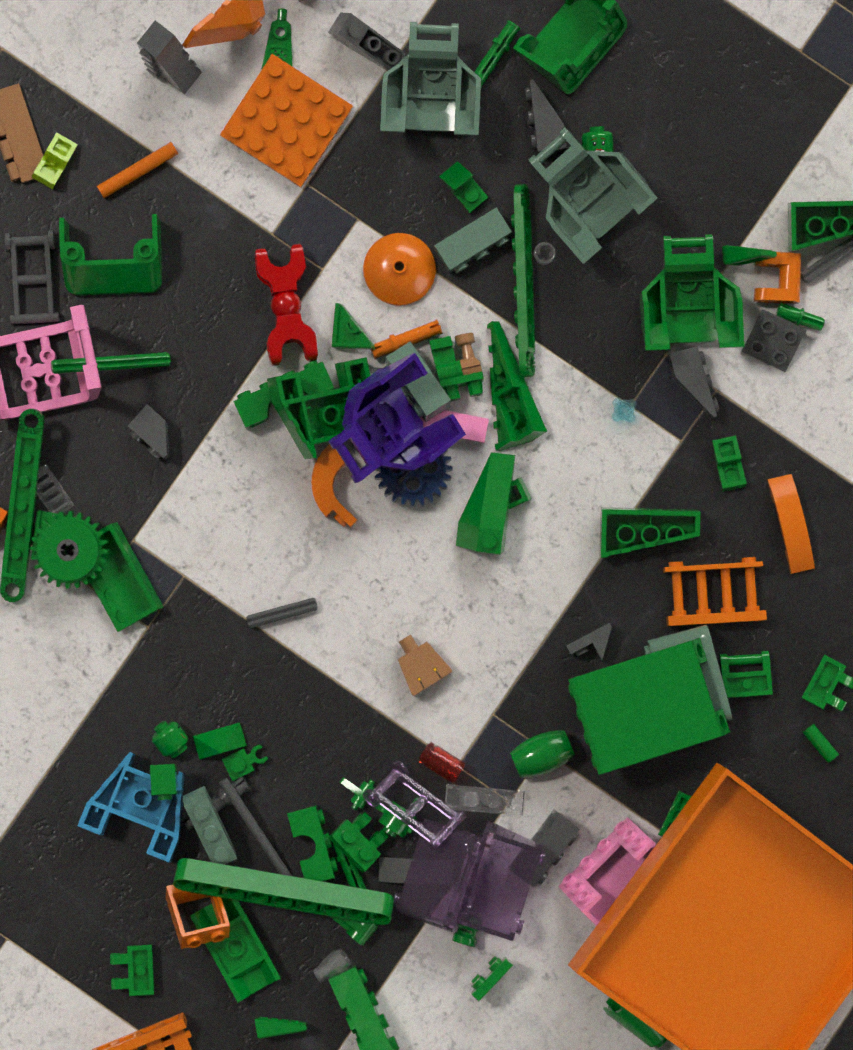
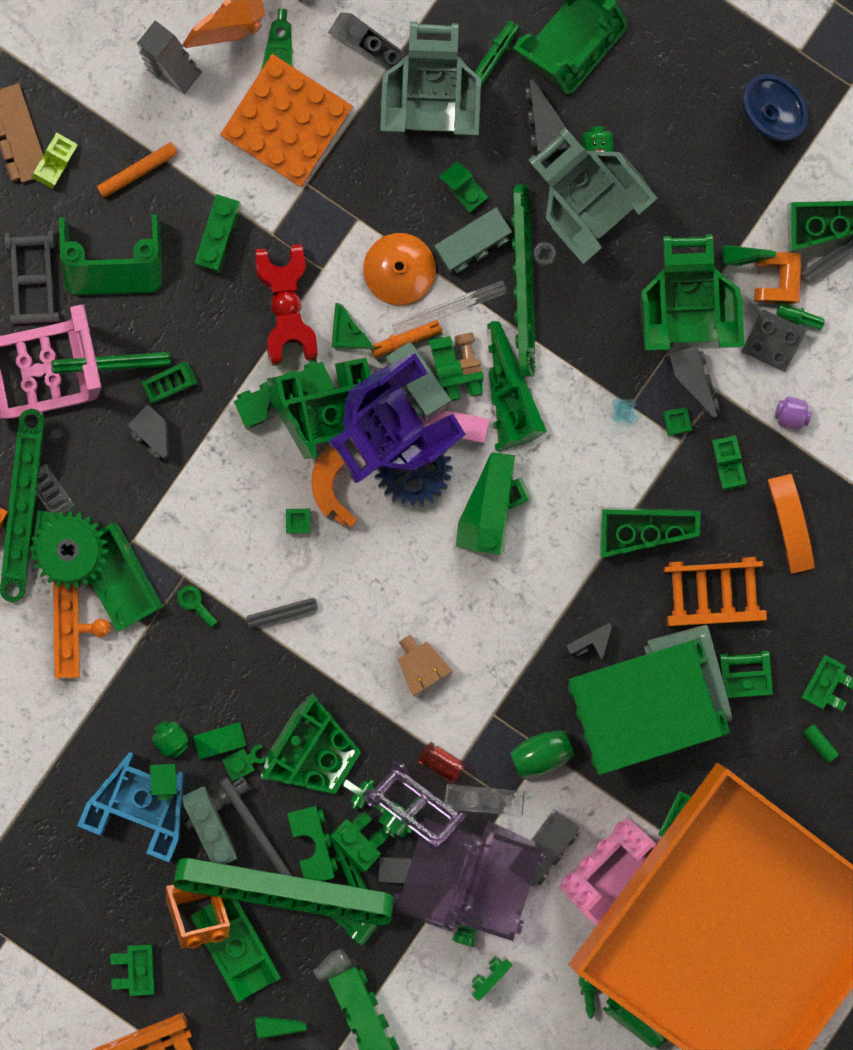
none -> orange plate [53,580,111,678]
none -> green slope [141,362,198,404]
none -> green plate [177,586,218,628]
none -> green arch [194,194,241,275]
none -> green wedge [260,694,361,794]
none -> green plate [286,508,311,534]
none -> clear axle [392,281,507,335]
none -> green bar [578,976,598,1019]
none -> green tile [663,407,692,436]
none -> dark blue dish [742,74,808,141]
none -> medium lavender head [774,396,812,431]

